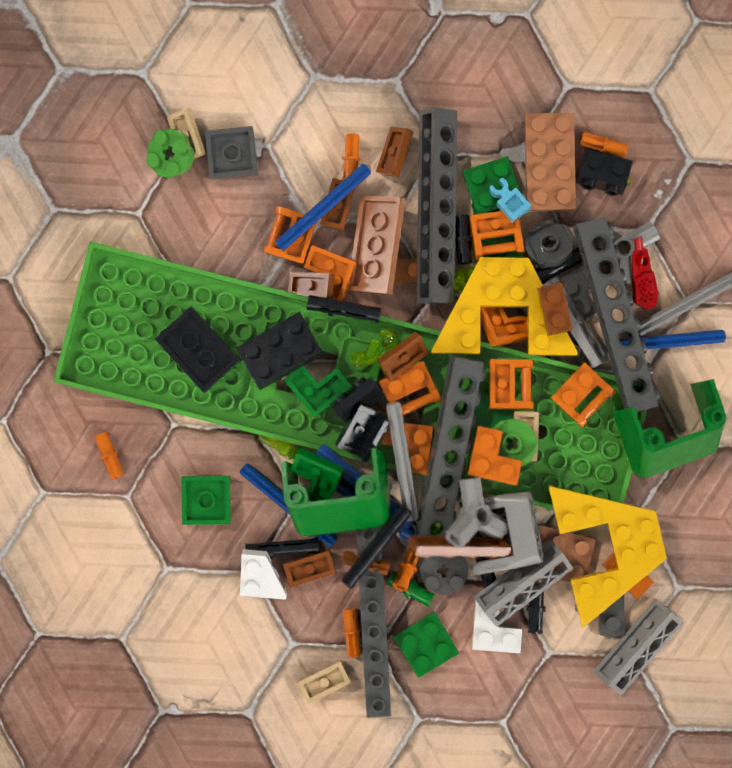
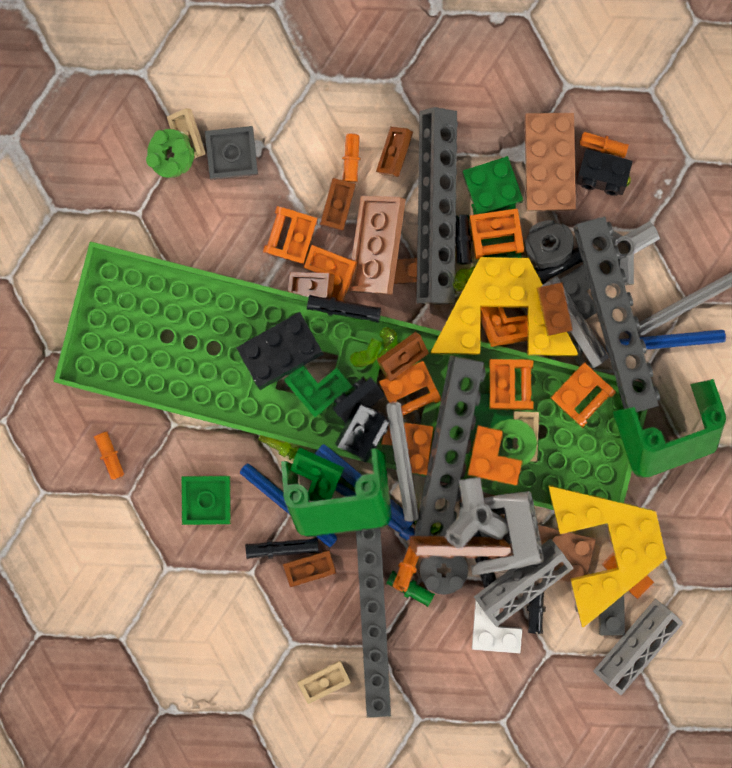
black plate [155,306,241,393] -> none
white wing [240,549,287,599] -> none
blue axle [275,164,371,251] -> none
black axle [341,505,411,589] -> none
dark orange axle [342,551,390,575] -> none
orange axle [342,608,362,658] -> none
green plate [393,611,459,678] -> none
medium azure plate [489,178,531,223] -> none
red piece [632,236,659,310] -> none

